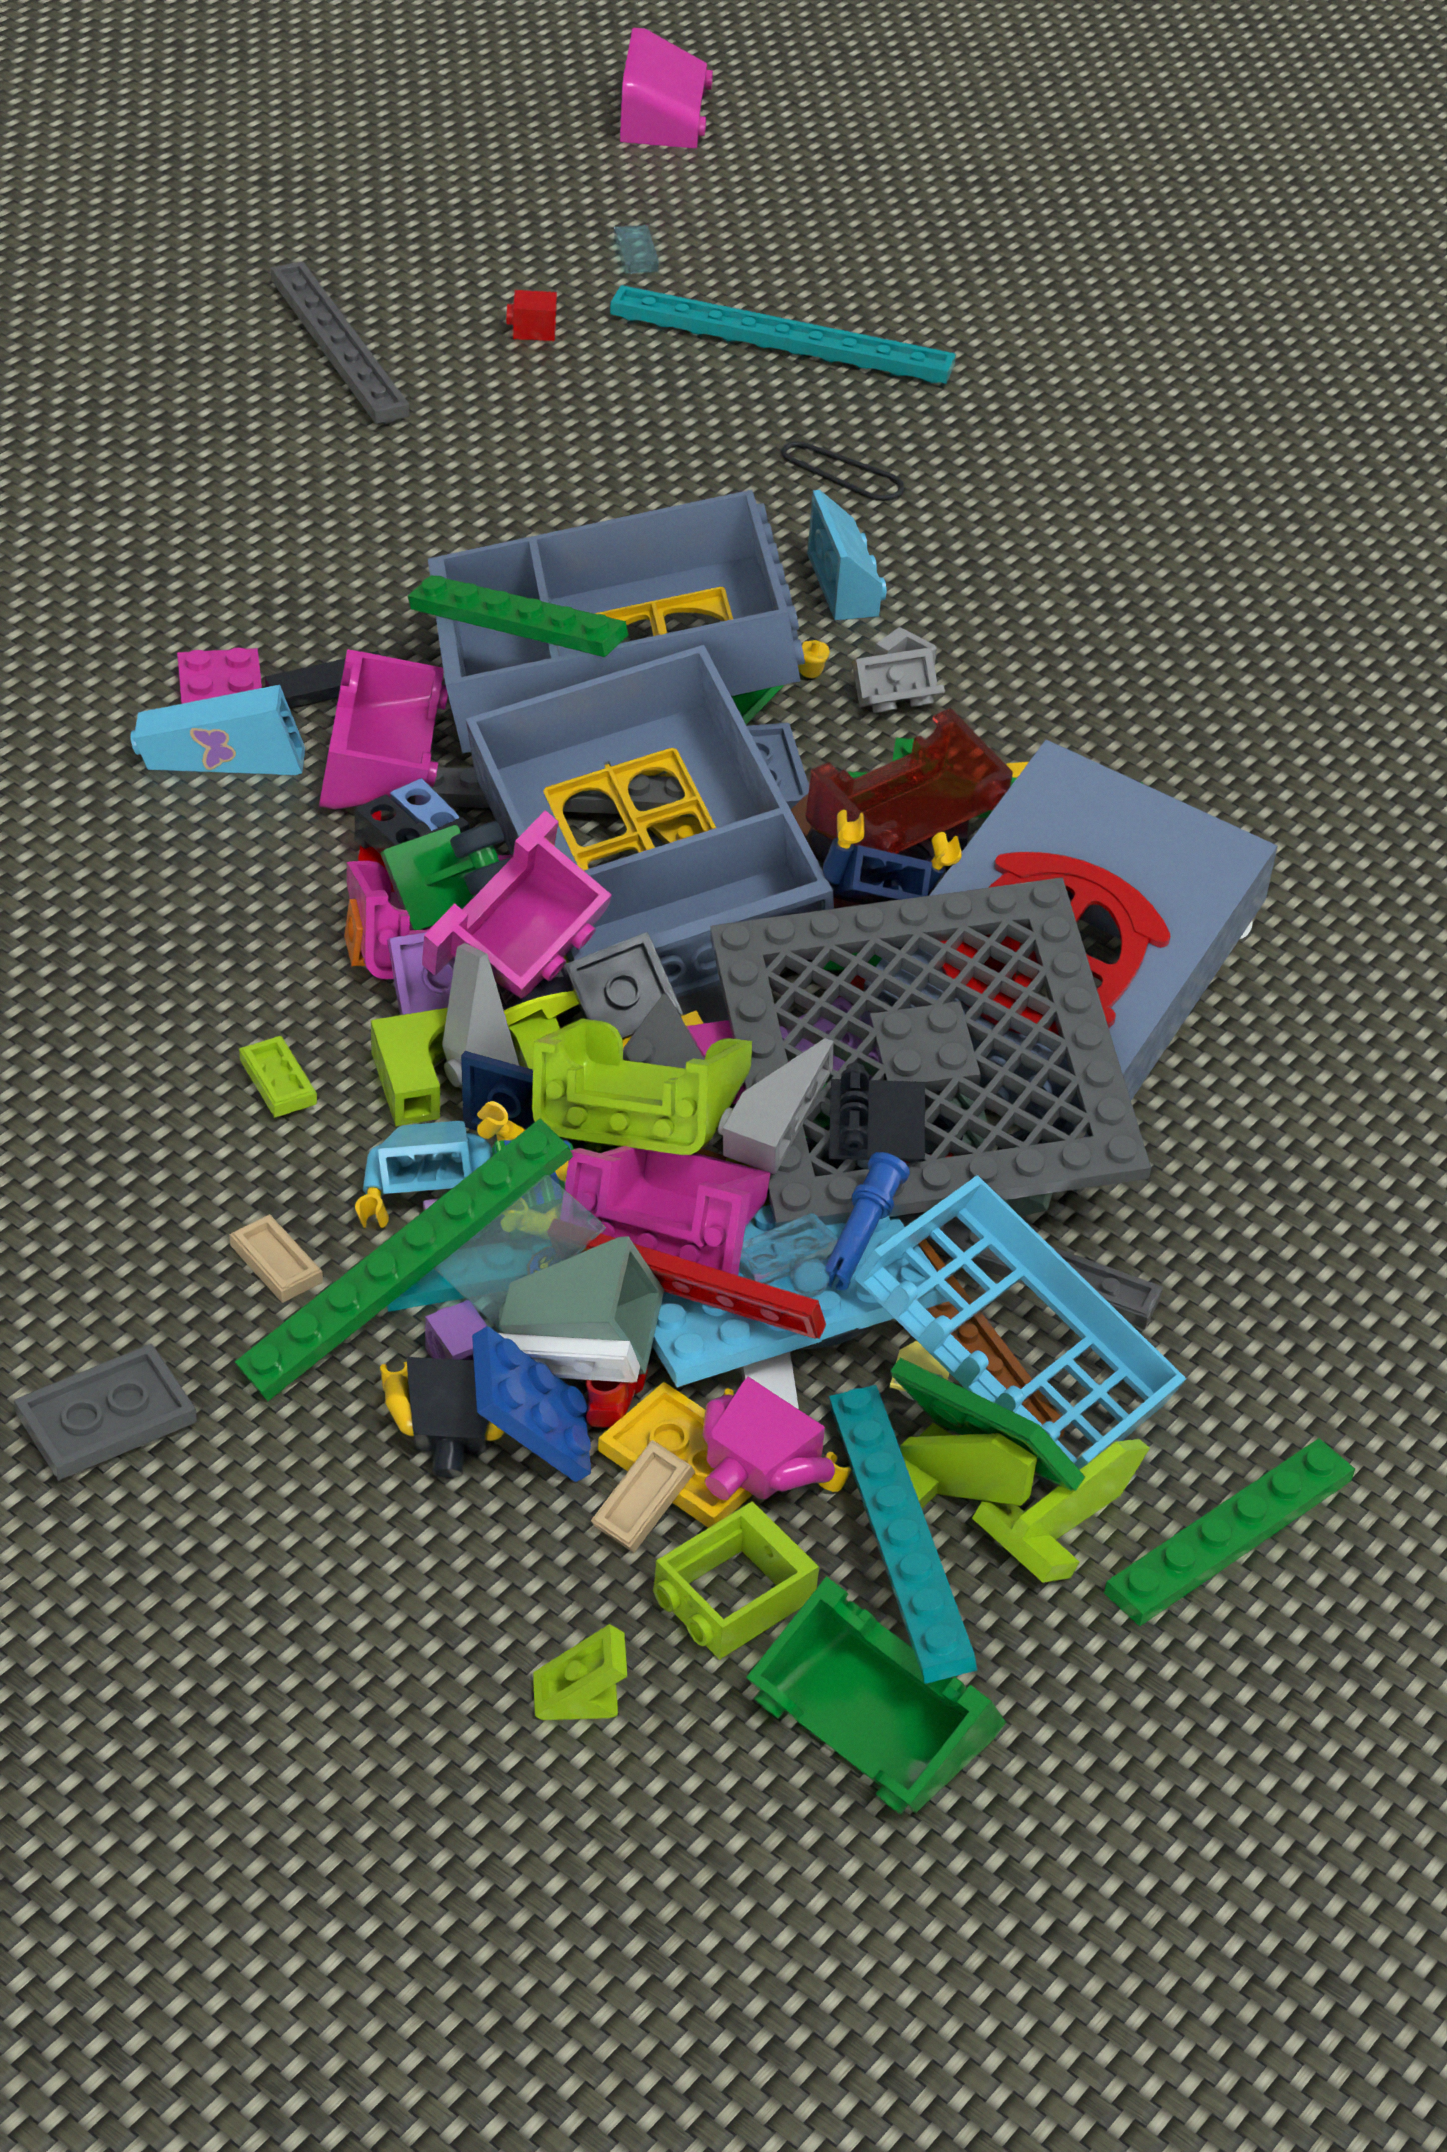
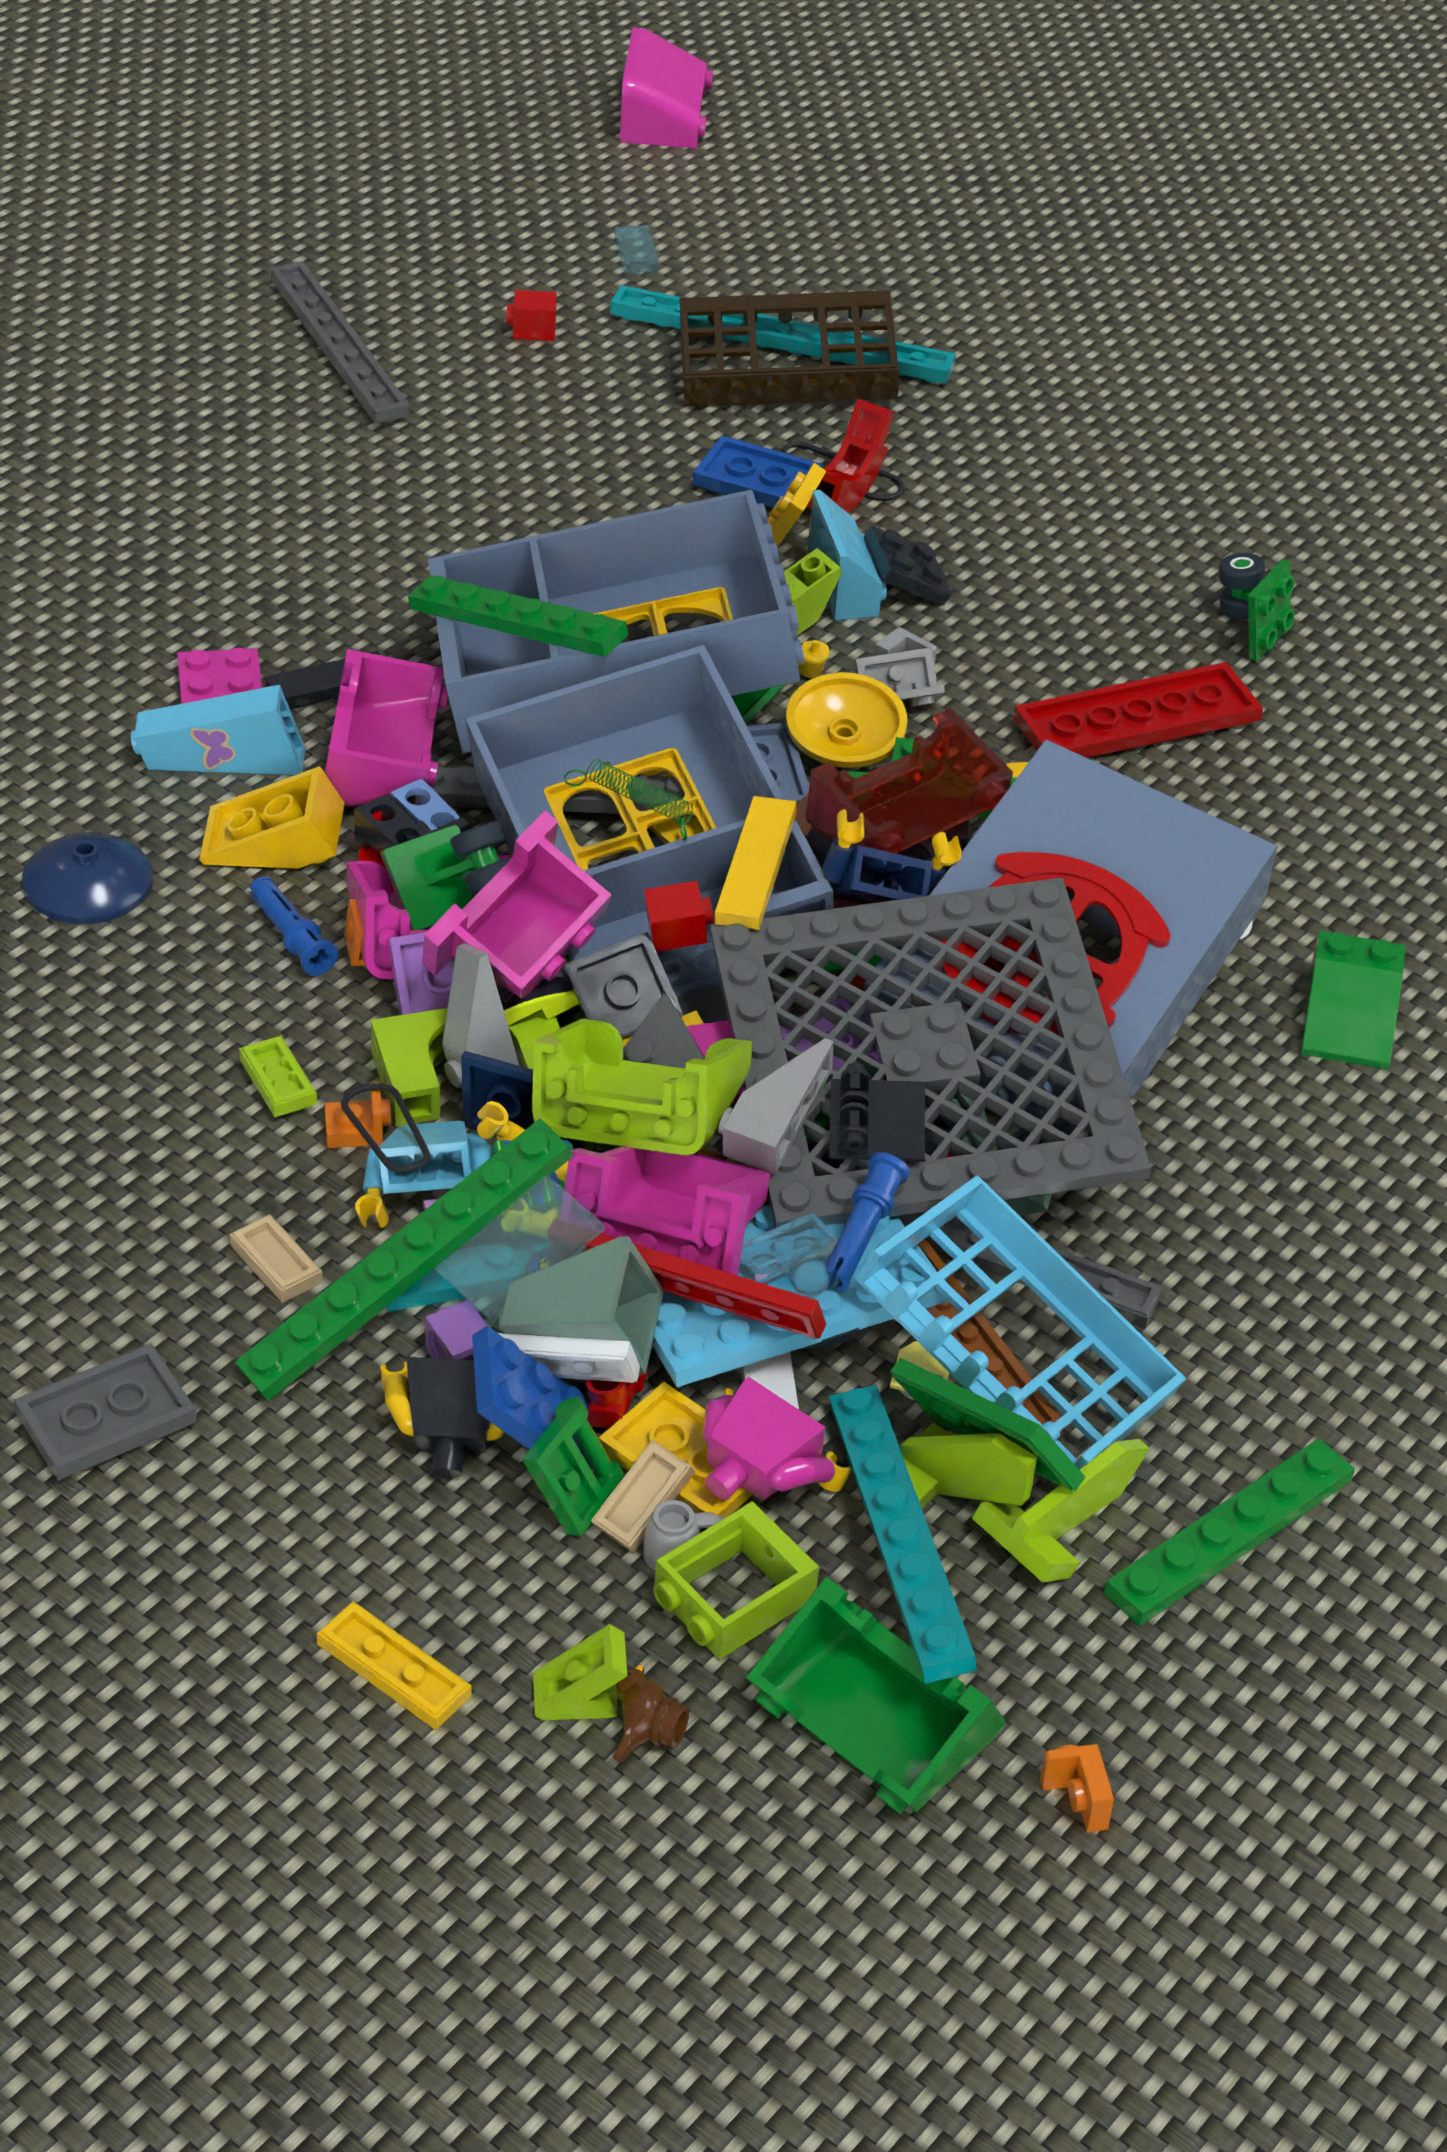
none -> dark blue dish [22,832,153,924]
none -> yellow slope [199,766,344,869]
none -> blue pin [249,876,338,976]
none -> yellow tile [317,1601,472,1730]
none -> orange bracket [325,1082,391,1148]
none -> black piece [341,1083,431,1173]
none -> green plate [522,1397,625,1536]
none -> green piece [564,759,693,841]
none -> reddish brown animal [613,1665,689,1763]
none -> light grey piece [643,1500,724,1571]
none -> red brick [644,880,714,952]
none -> dark brown window [679,290,899,407]
none -> blue plate [692,435,823,508]
none -> yellow tile [715,796,797,930]
none -> yellow plate [767,463,826,547]
none -> lime slope [784,548,842,635]
none -> yellow dish [786,672,907,768]
none -> red arch [806,399,895,513]
none -> black plate [864,525,952,606]
none -> red plate [1013,662,1263,758]
none -> orange bracket [1040,1744,1114,1833]
none -> green plate [1219,553,1294,662]
none -> green slope [1301,930,1405,1069]

